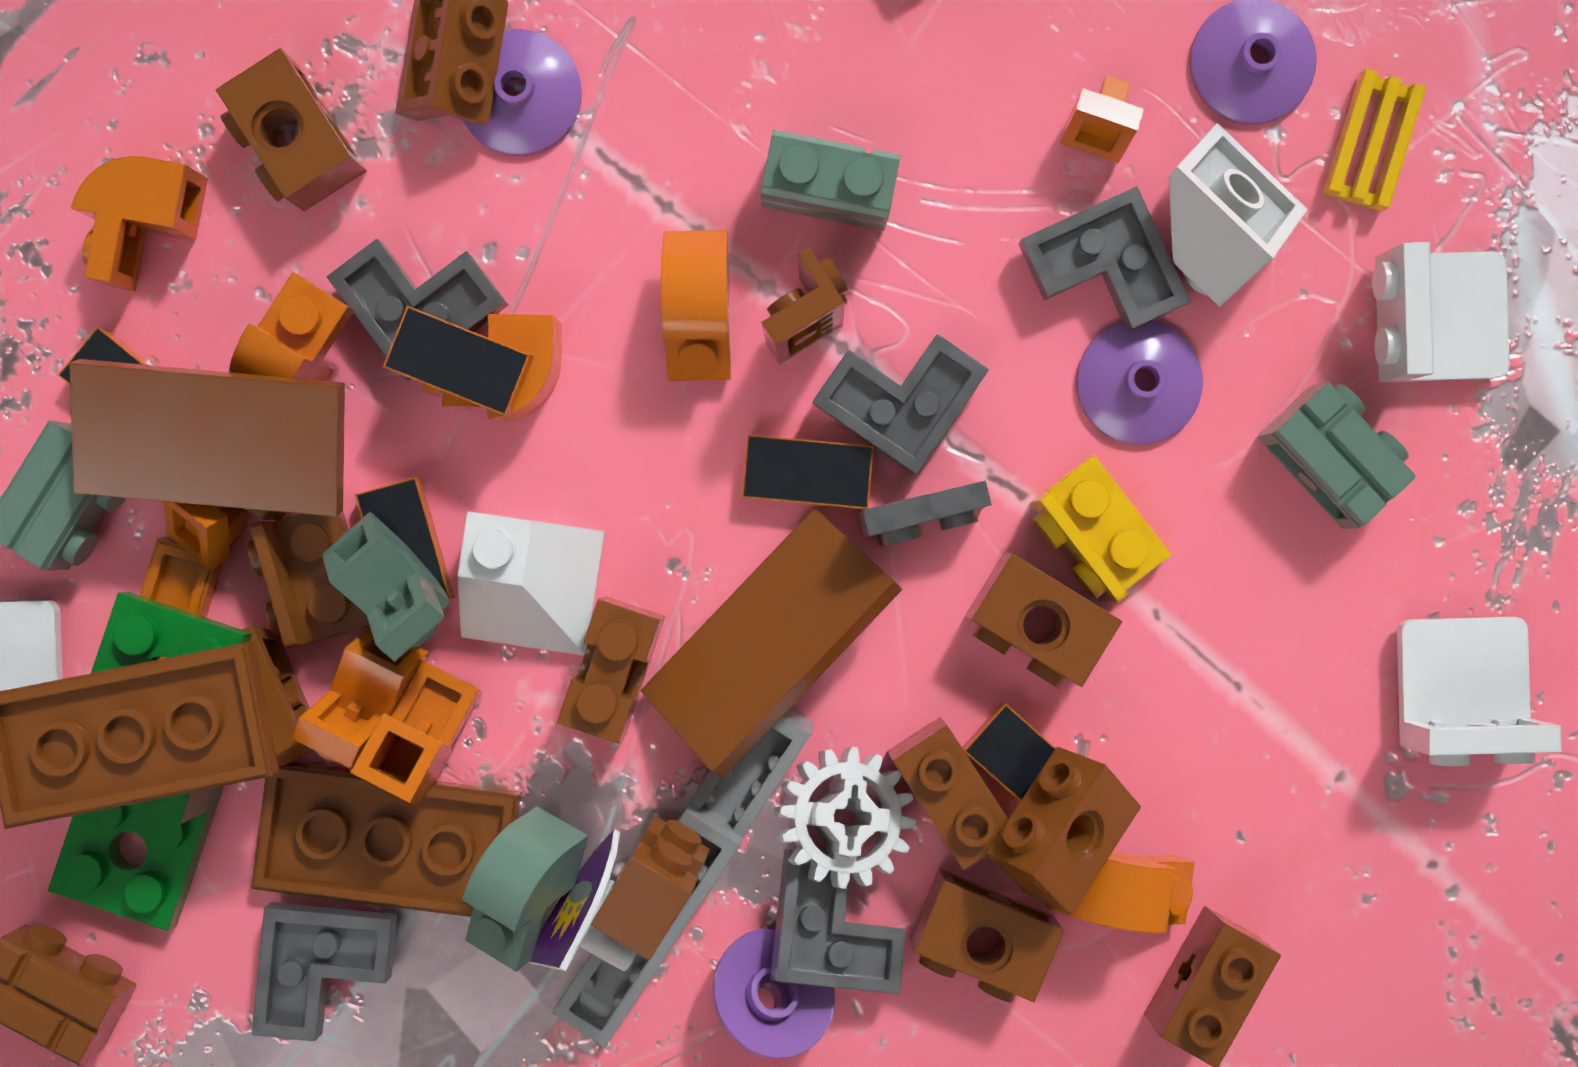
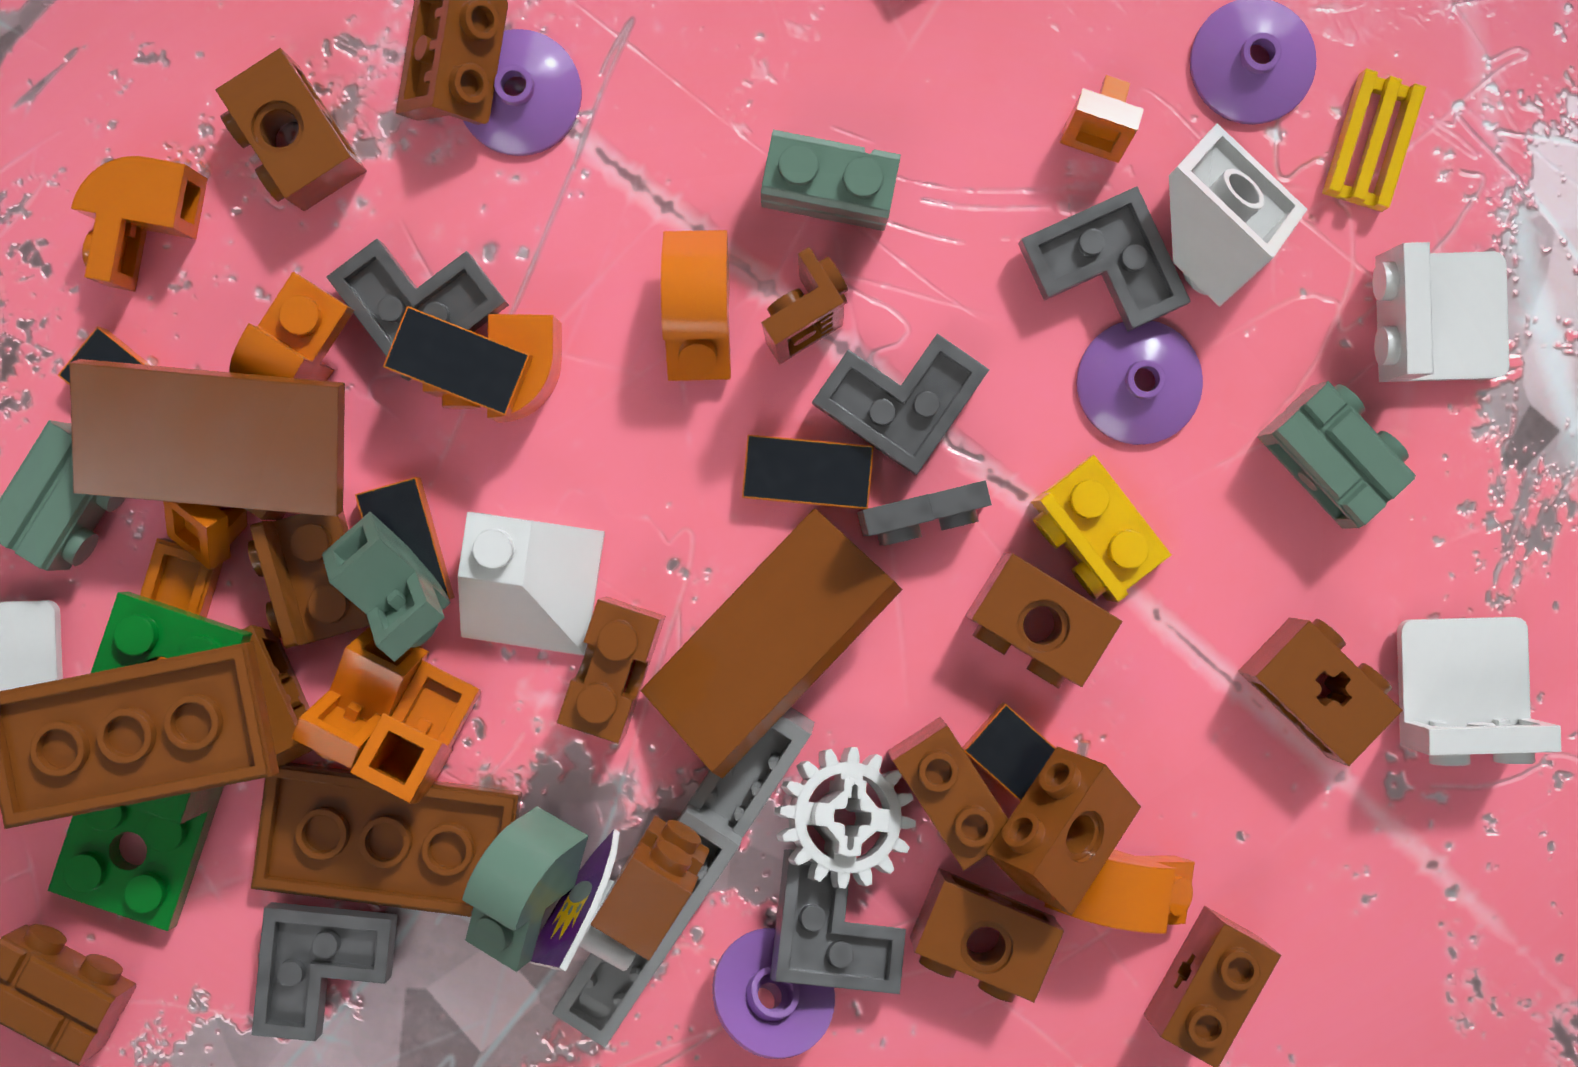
none -> dark orange brick [1238,617,1403,766]

